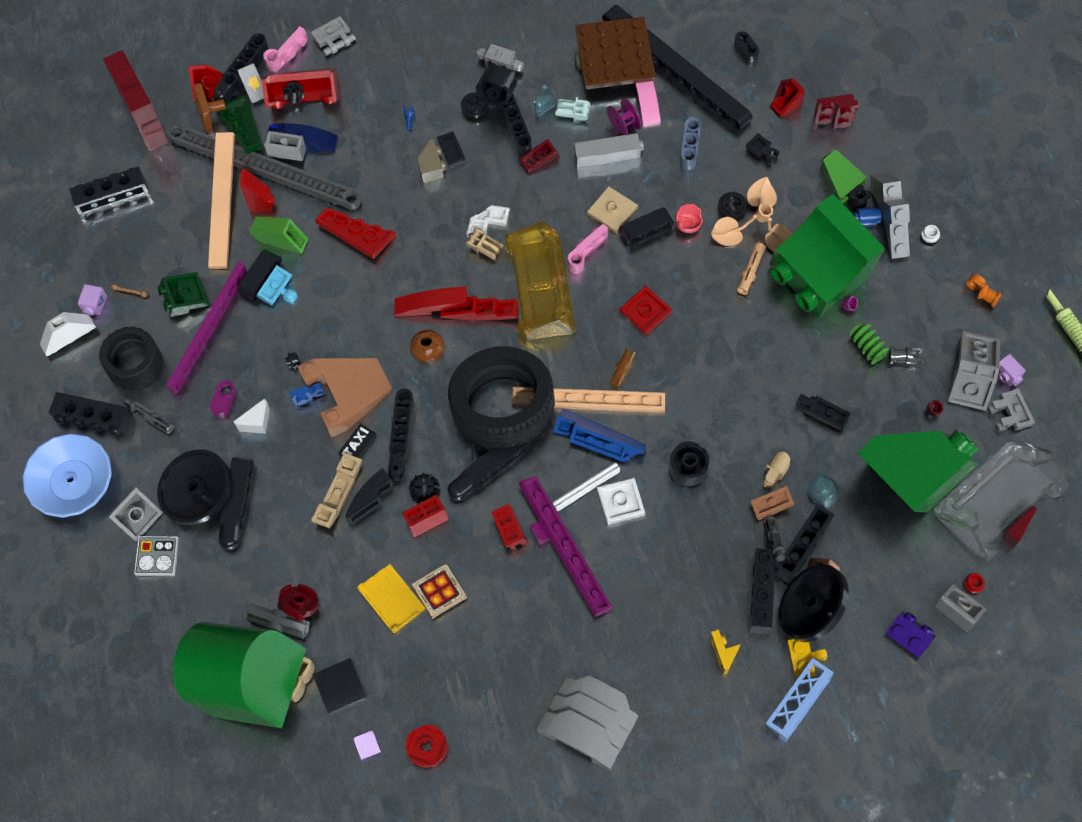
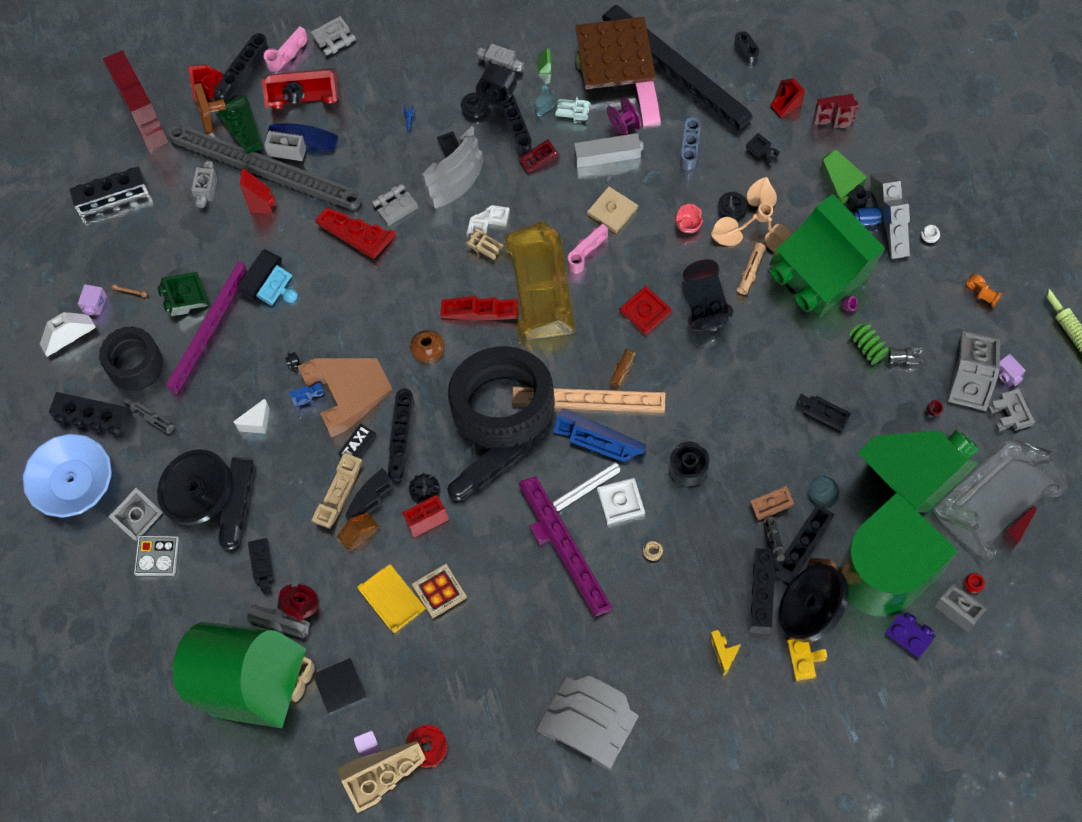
light nougat tile [208,132,235,269] -> none
magenta piece [210,380,236,418] -> none
light grey tile [237,63,264,103] -> none
bright green slope [249,216,309,254] -> none
red slope [394,286,467,317] -> none
dark tan slope [417,139,446,183] -> none
red hinge [491,504,529,549] -> none
black beam [619,207,675,247] -> none
tan arm [763,452,790,489] -> none
light blue fence [766,658,834,743] -> none
none -> light grey piece [191,161,218,208]
none -> black hinge [248,538,274,594]
none -> clear orange slope [337,513,380,552]
none -> tan wedge [337,741,426,813]
none -> light grey plate [371,183,418,226]
none -> light grey slope [422,126,483,208]
none -> bright green slope [537,48,551,74]
none -> tan plate [643,541,663,561]
none -> black piece [682,259,734,332]
none -> green brick [840,493,958,617]

